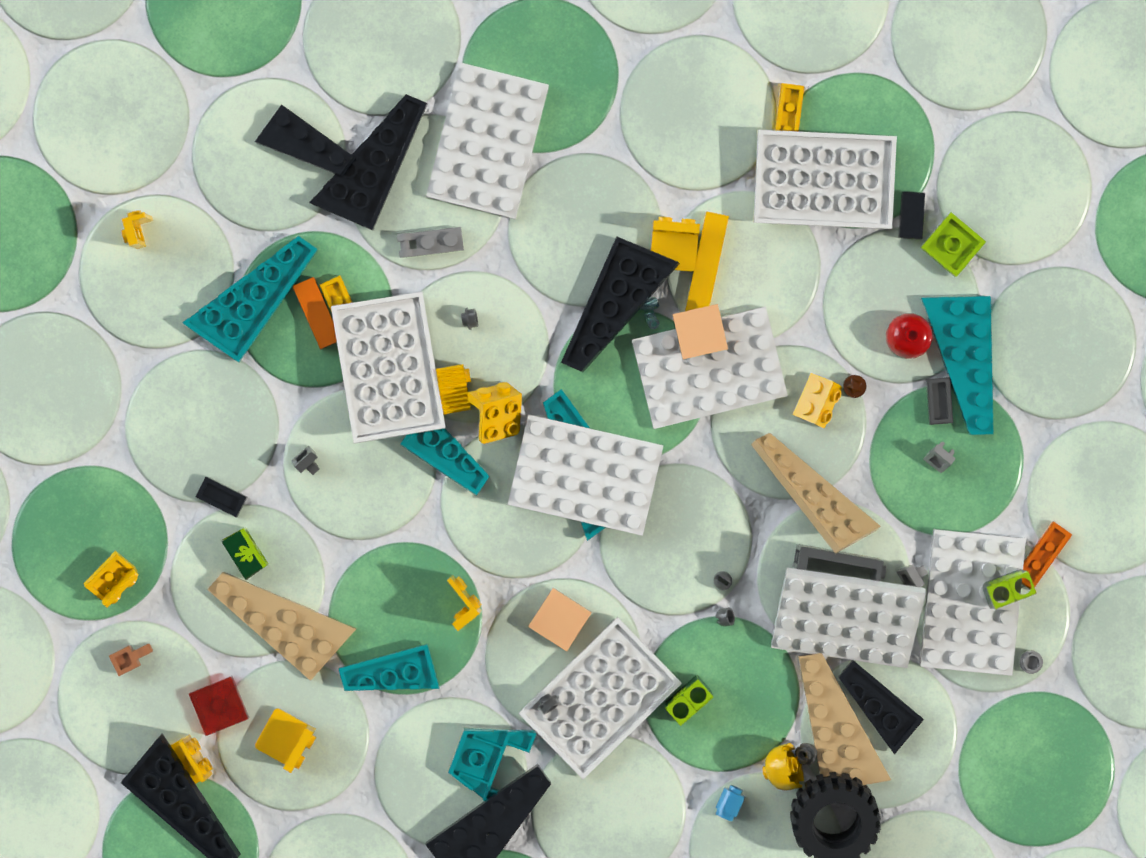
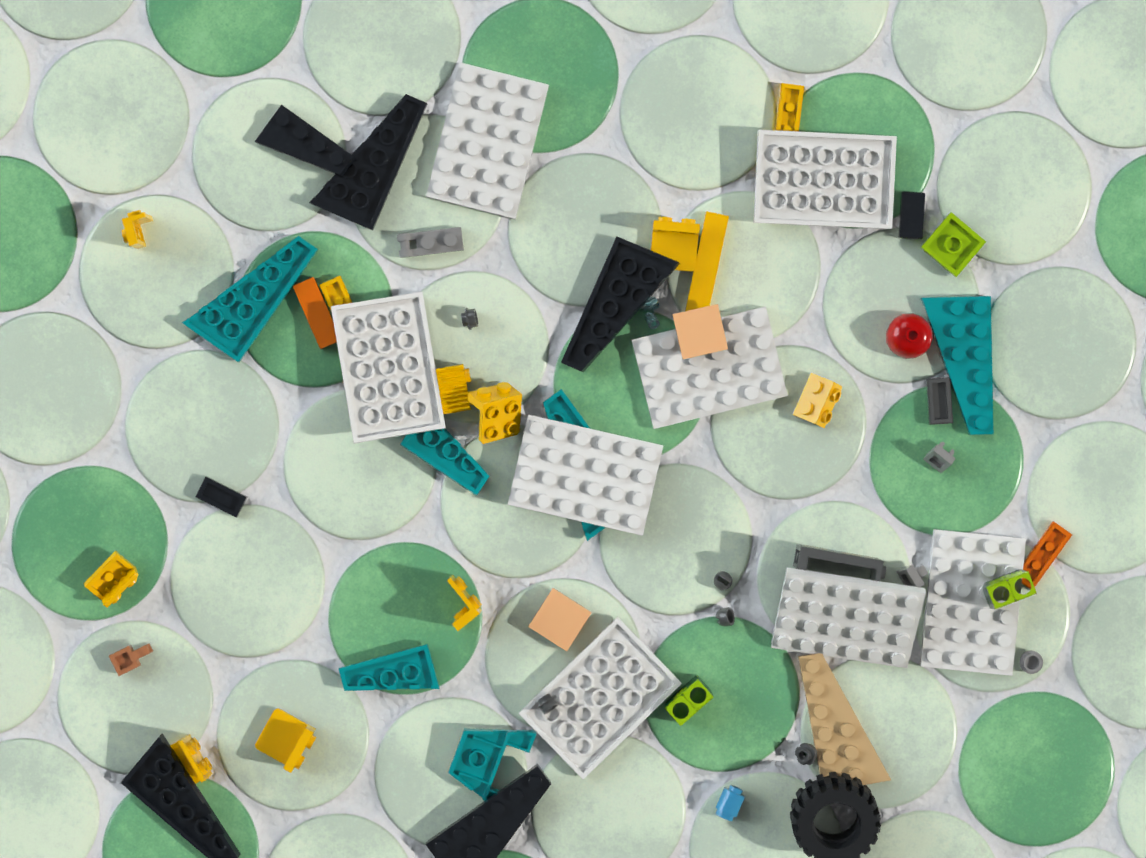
clear red plate [189,676,249,736] -> none
tan wing [207,572,357,681] -> none
dark green piece [222,527,269,580] -> none
dark grey tile [292,445,320,475] -> none
tan wing [751,433,881,554] -> none
yellow cylinder [762,743,804,791] -> none
black wing [838,660,924,755] -> none
reddish brown tile [843,375,867,398] -> none

